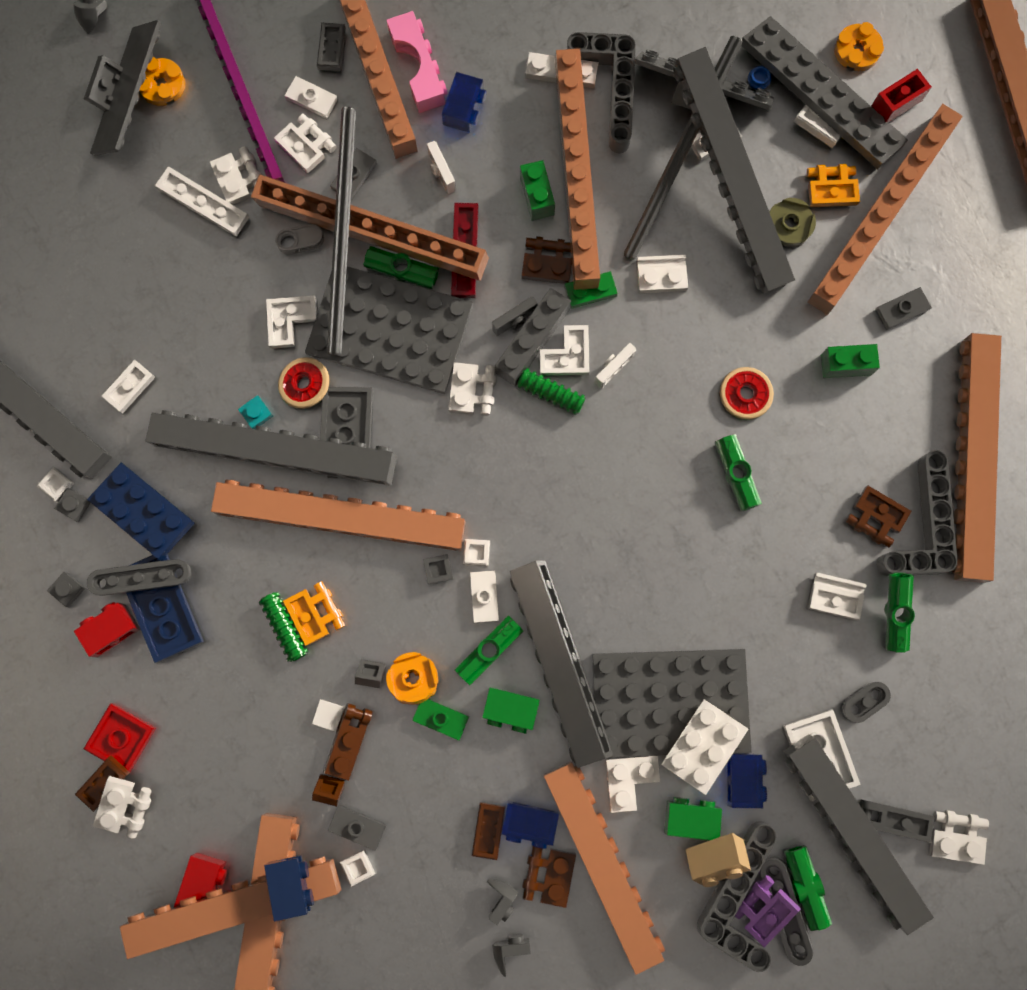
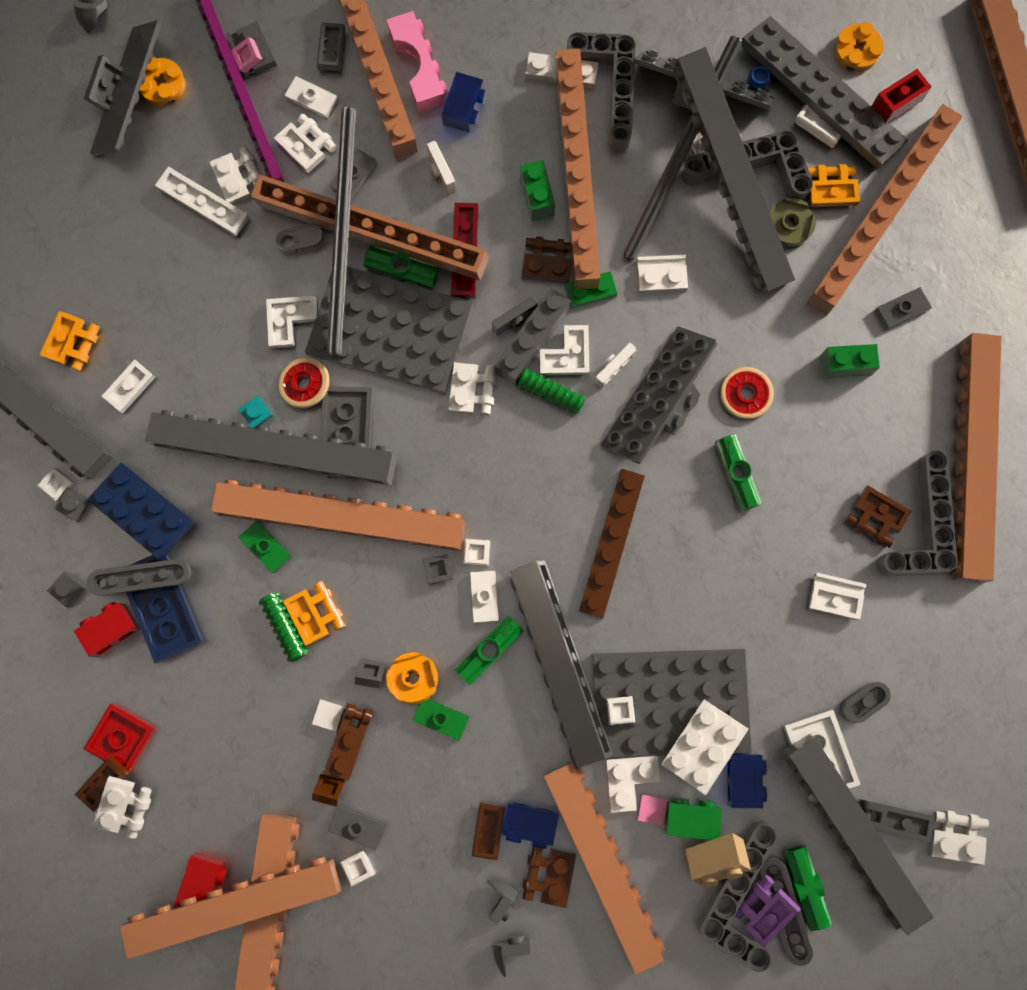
dark blue brick [264,855,314,922] -> none
green brick [482,688,540,734] -> none
green piece [884,573,915,653] -> none
none -> light orange plate [40,311,100,371]
none -> dark grey plate [226,21,277,78]
none -> bright pink plate [231,37,263,73]
none -> green plate [238,520,292,574]
none -> reddish brown plate [579,469,645,619]
none -> dark grey bracket [601,327,718,464]
none -> white tile [606,696,635,725]
none -> bright pink tile [637,794,668,826]
none -> dark grey beam [681,130,813,201]

